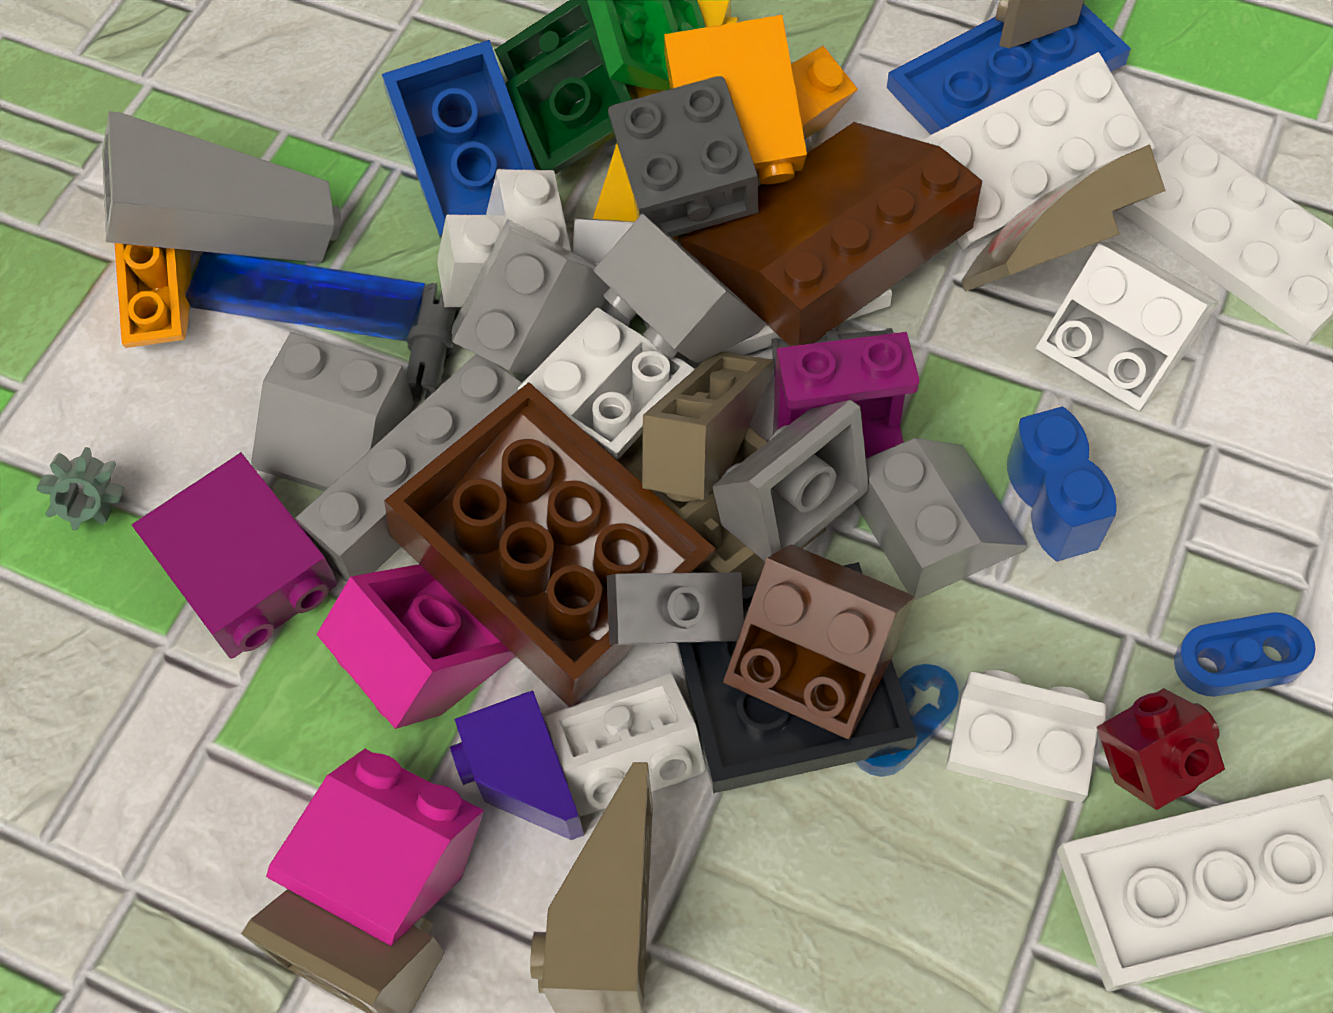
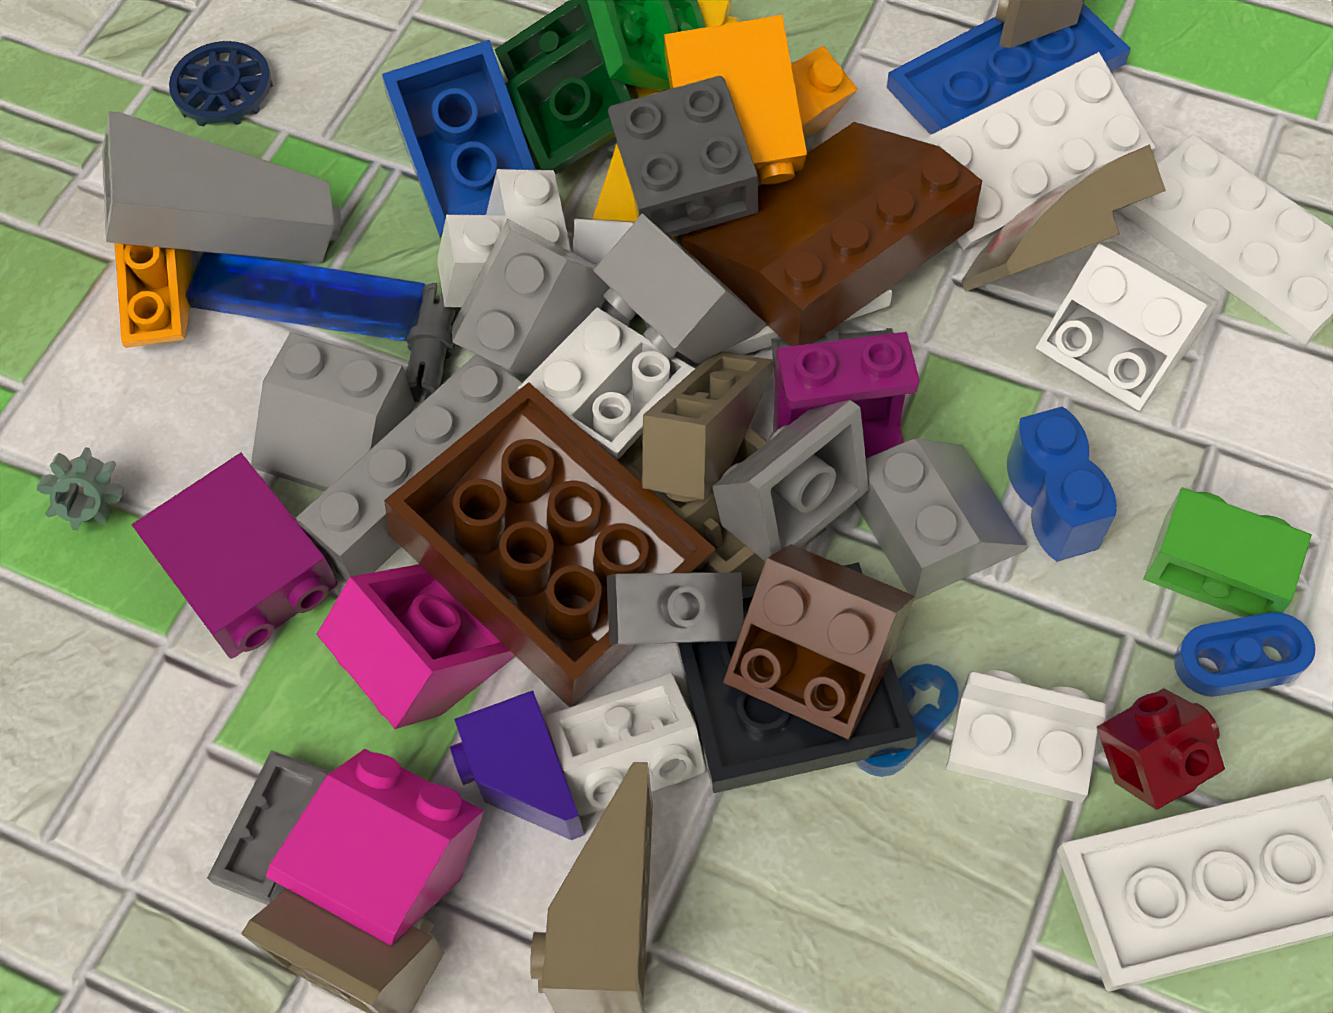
none -> dark blue wheel [169,41,273,127]
none -> flat silver plate [207,750,331,905]
none -> bright green brick [1143,487,1312,617]

